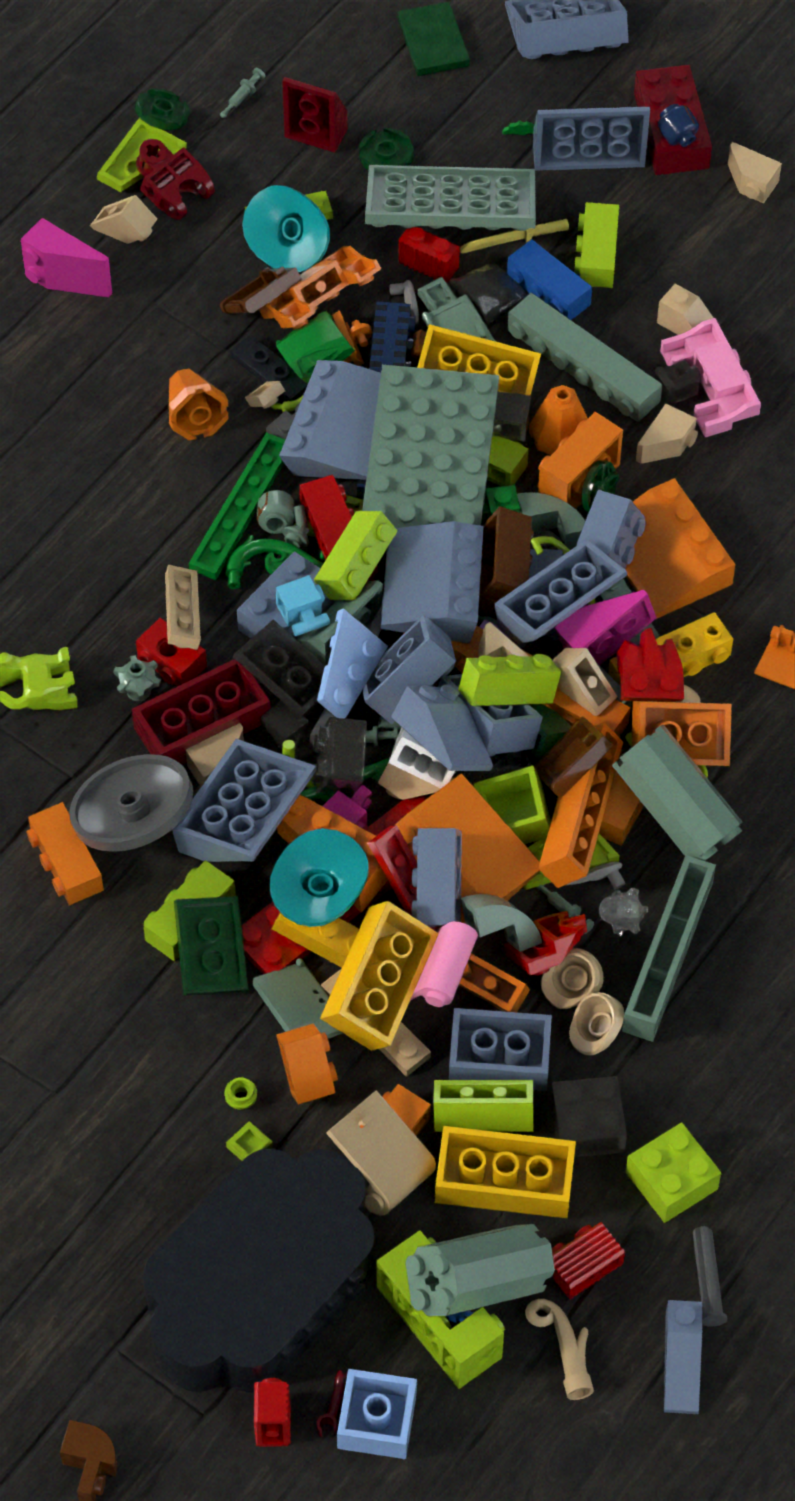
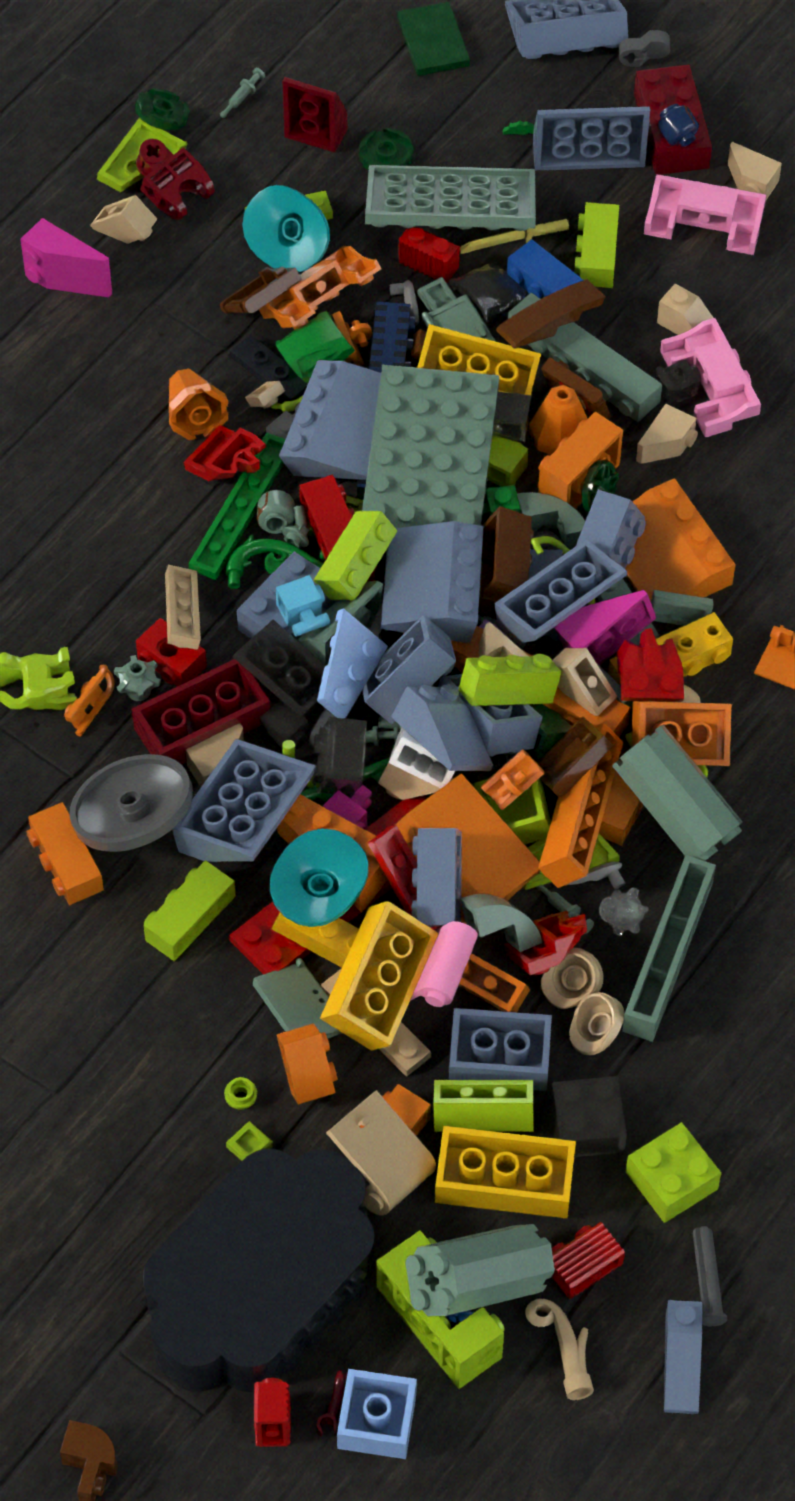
dark green tile [174,896,249,996] -> none
none -> orange piece [64,664,115,736]
none -> red plate [184,425,265,481]
none -> orange hips [481,749,544,811]
none -> reddish brown slope [496,279,606,349]
none -> reddish brown container [541,357,611,420]
none -> dark grey piece [619,30,670,67]
none -> bright pink bracket [644,174,767,255]
none -> sand green plate [651,590,714,626]

